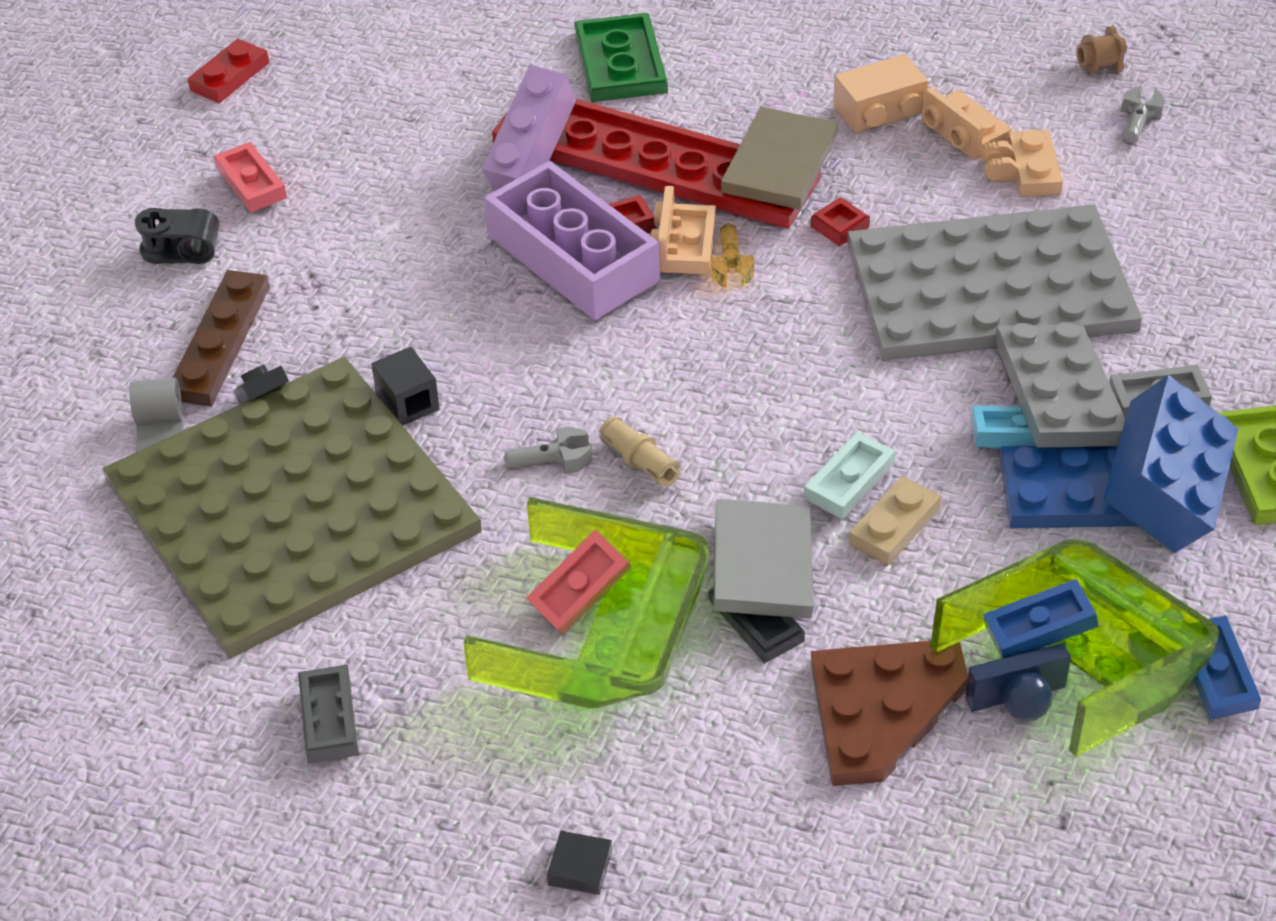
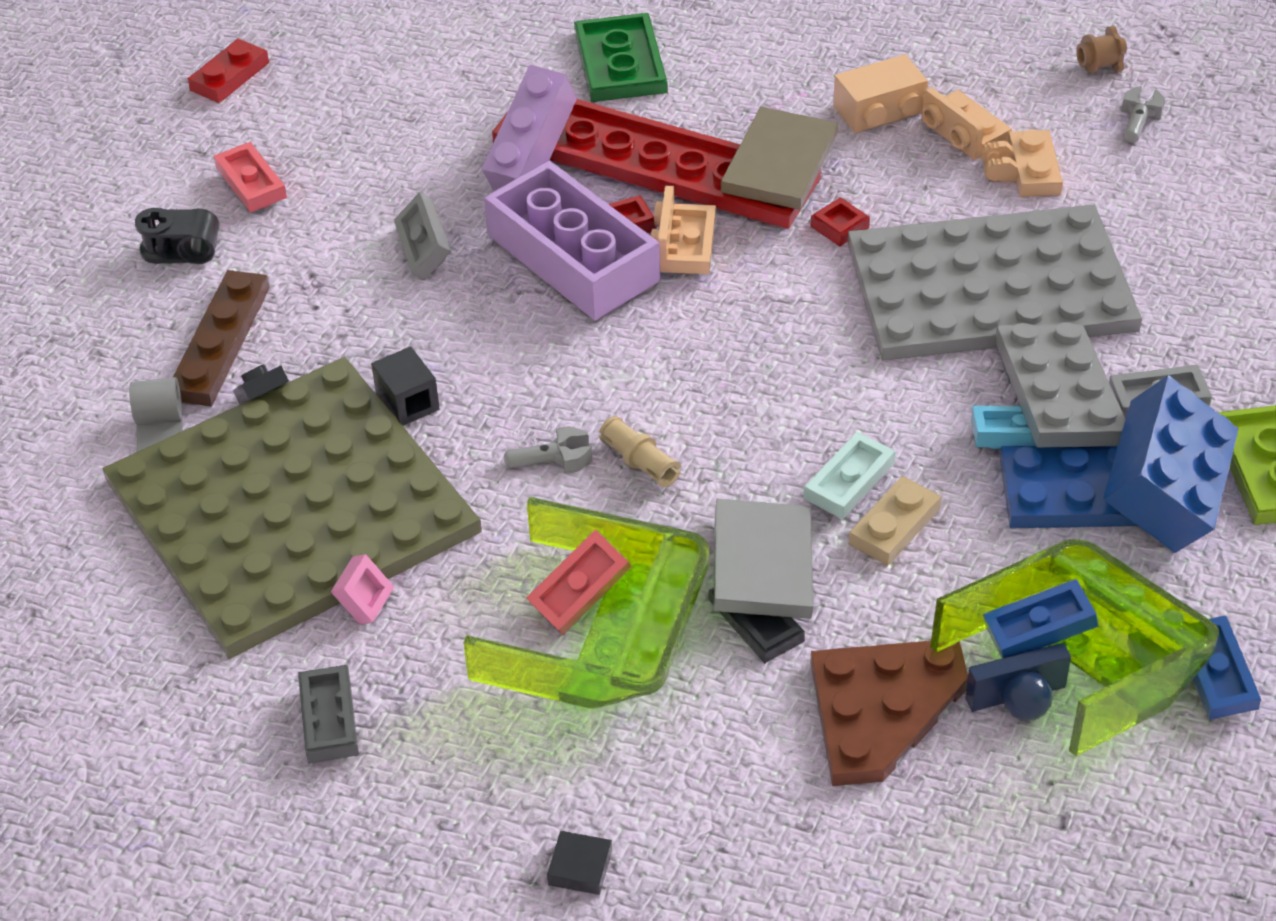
clear yellow bar [711,223,754,288] -> none
none -> bright pink plate [331,554,394,625]
none -> light grey plate [394,192,451,280]

